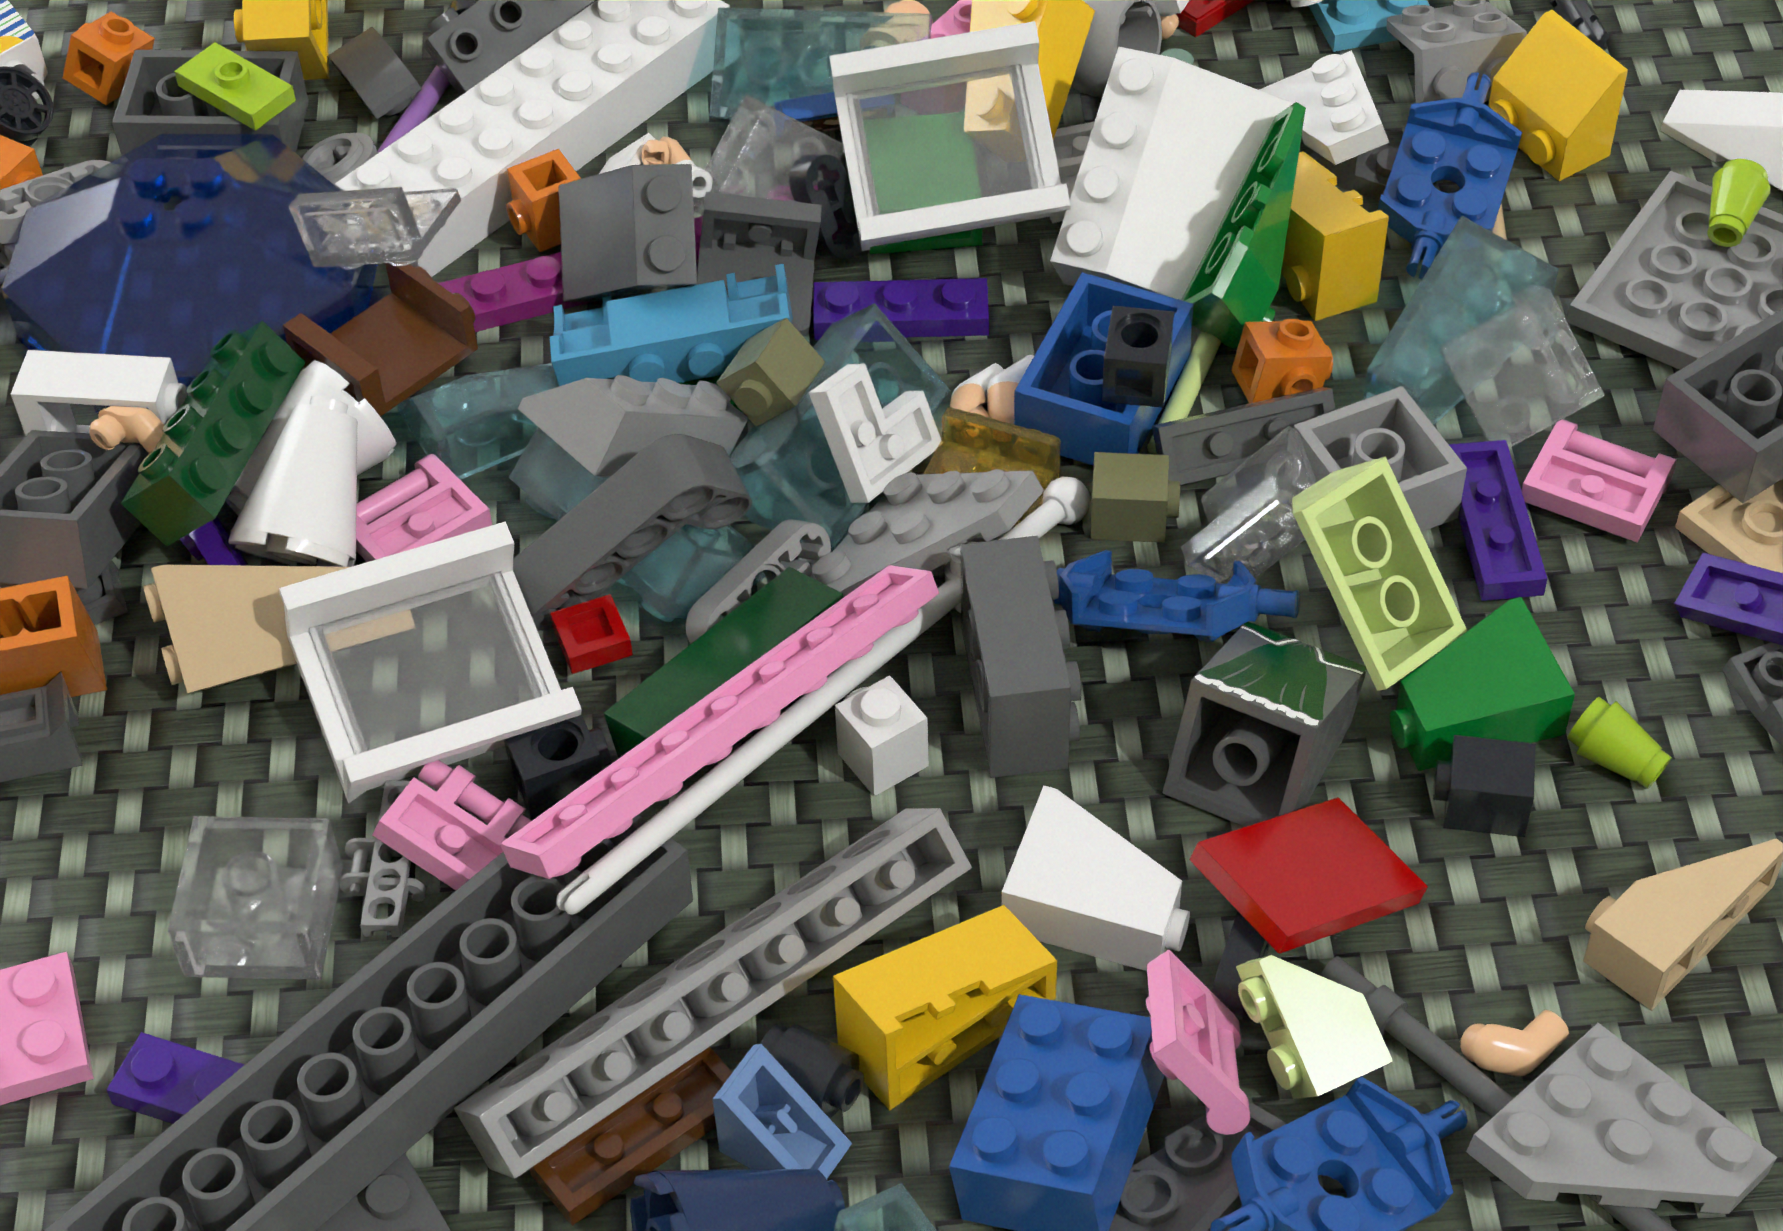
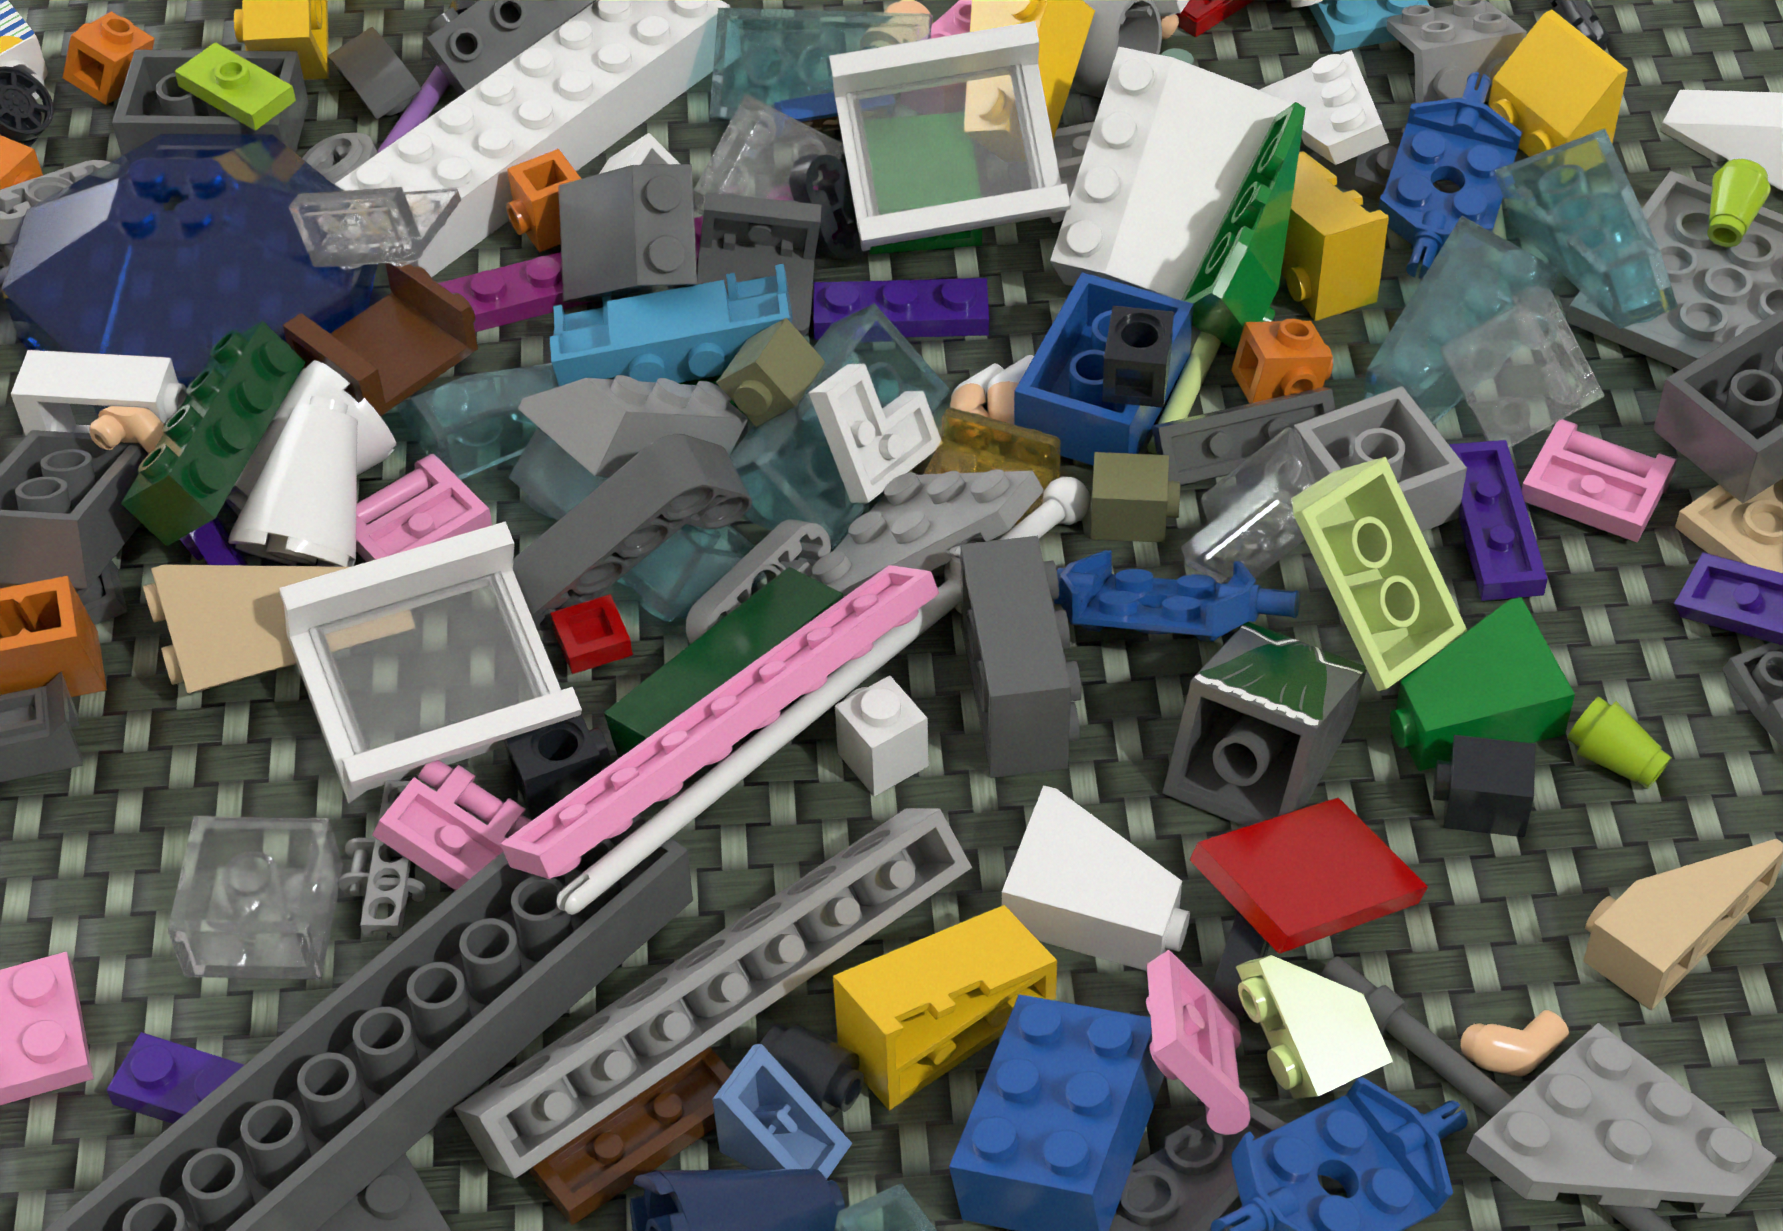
light nougat arm [642,137,713,198] -> none
none -> clear light blue wedge [1494,129,1678,329]

